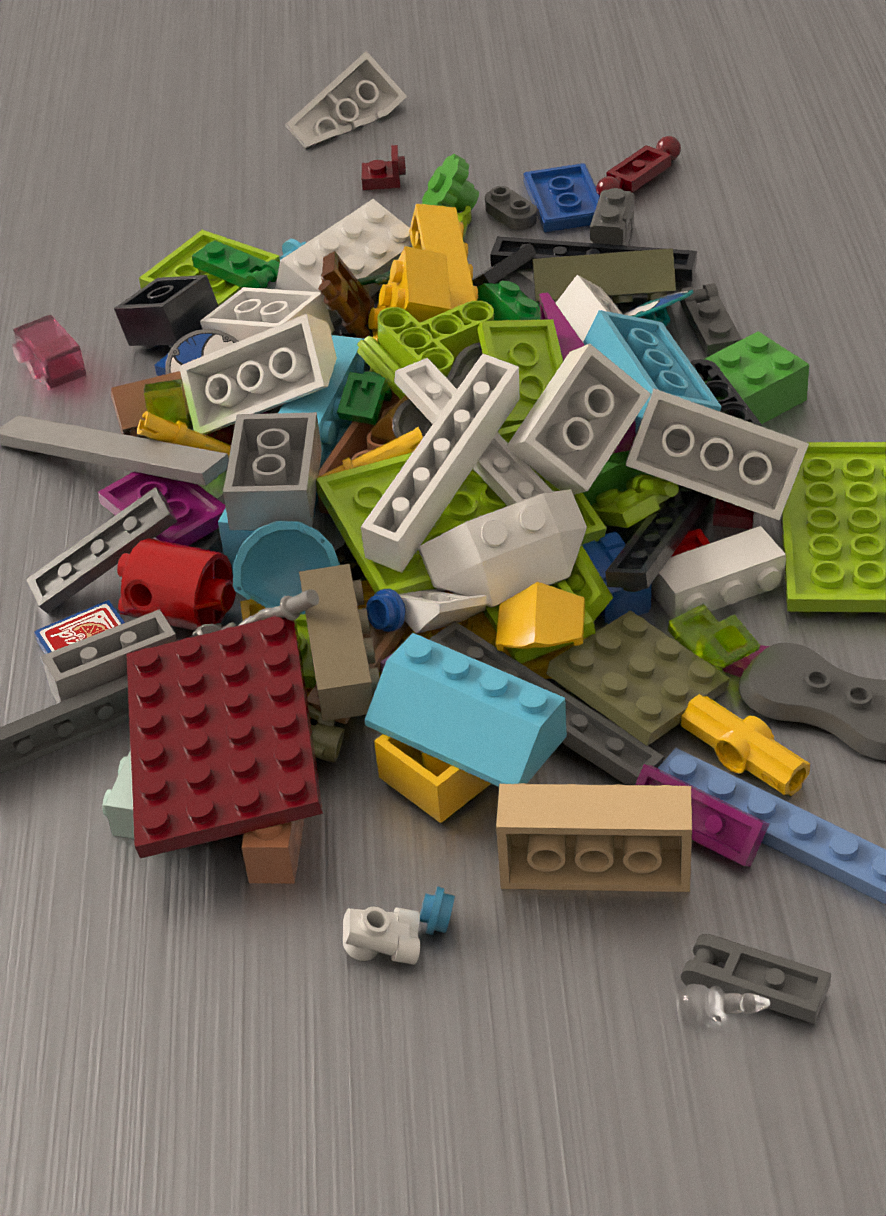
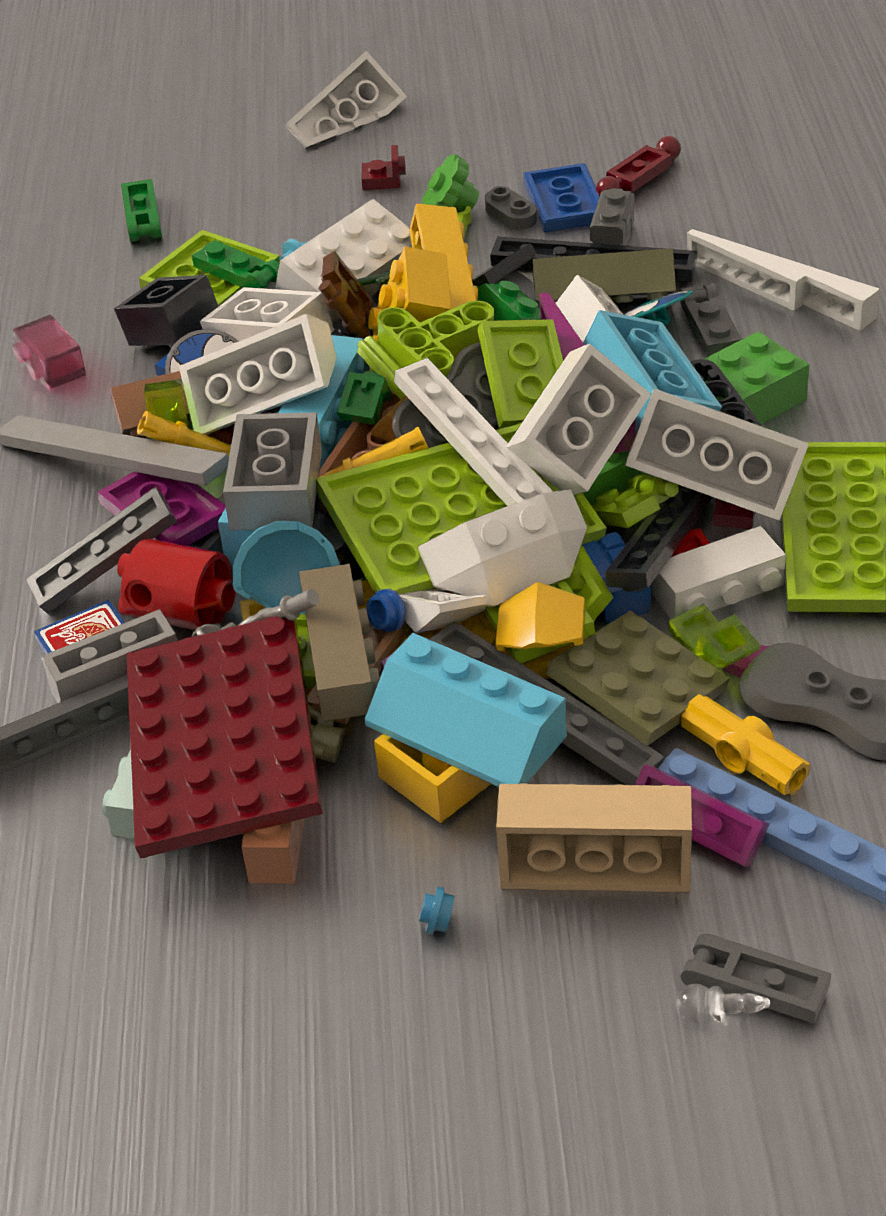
white plate [343,906,420,965] -> none
white brick [361,354,520,573] -> none
none -> green plate [121,179,162,243]
none -> white slope [687,229,880,331]

